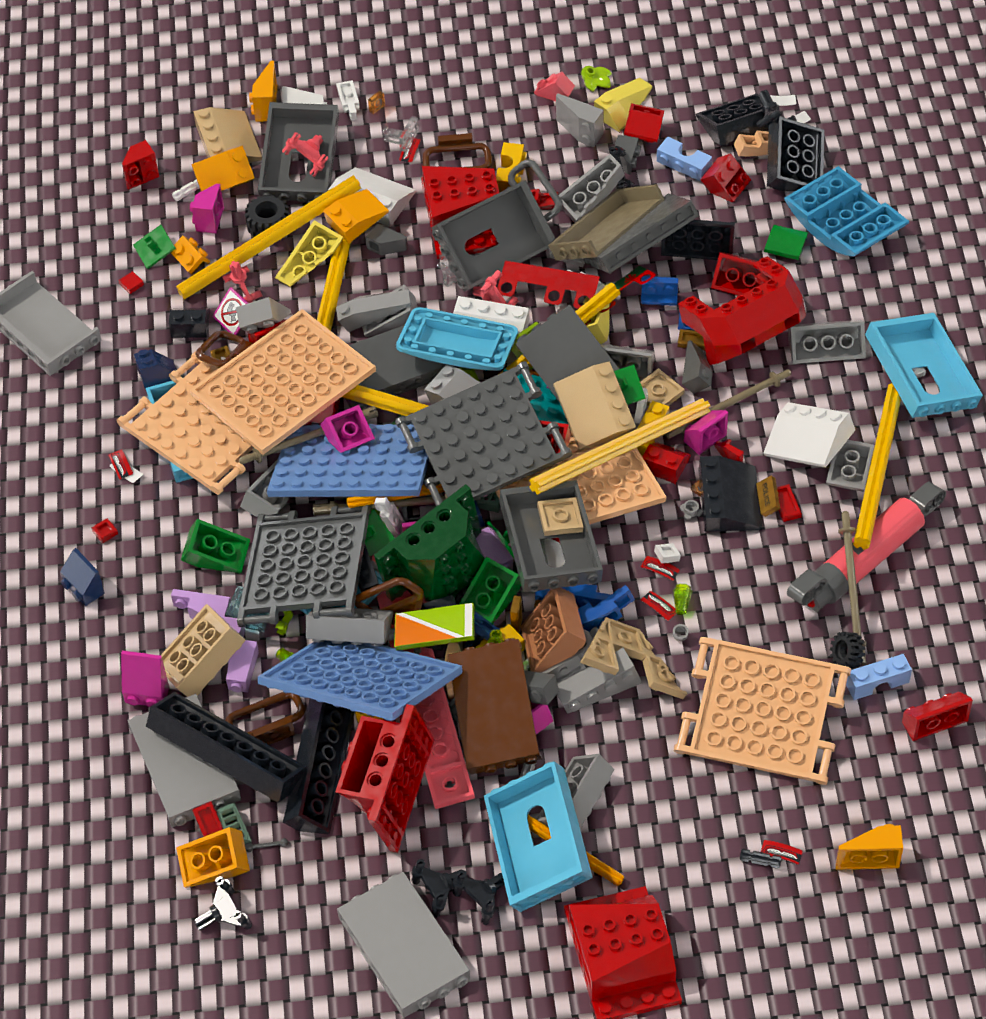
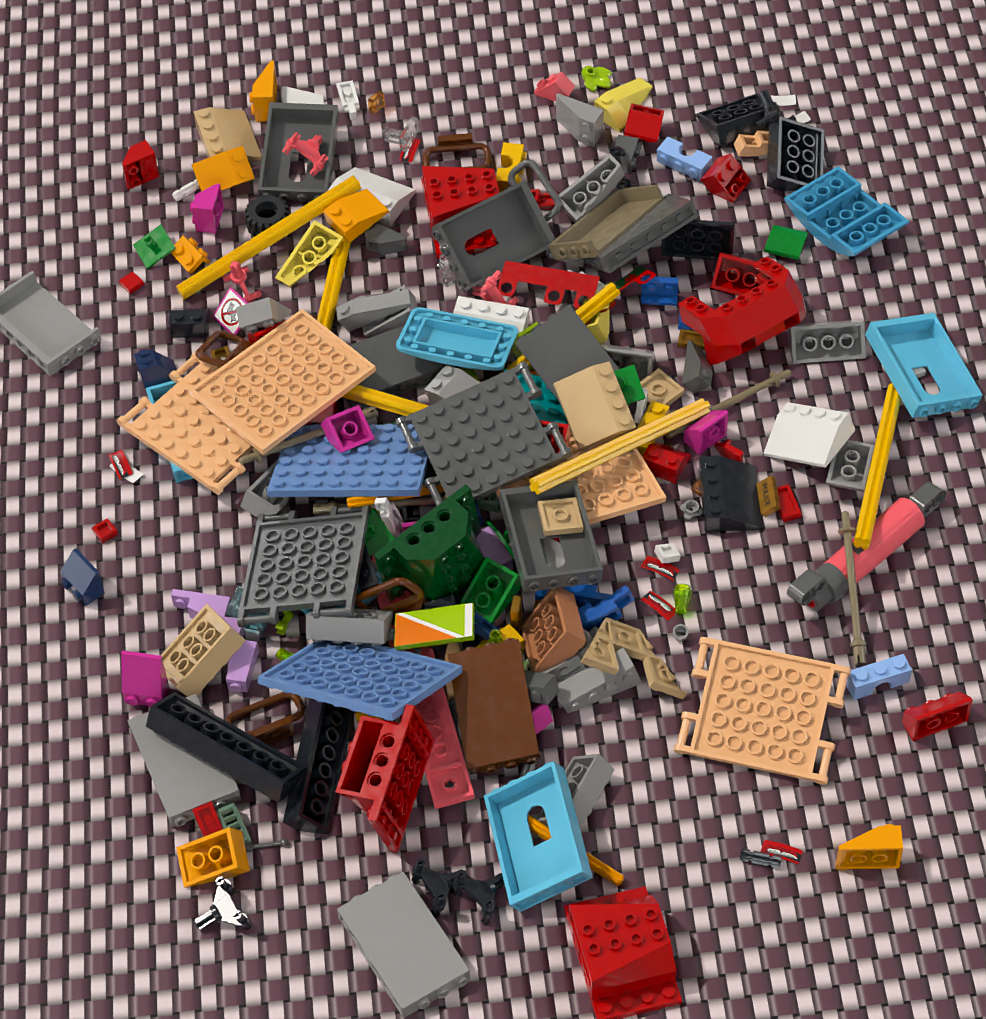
green slope [180,519,251,573] -> none
black tyre [830,632,866,669] -> none

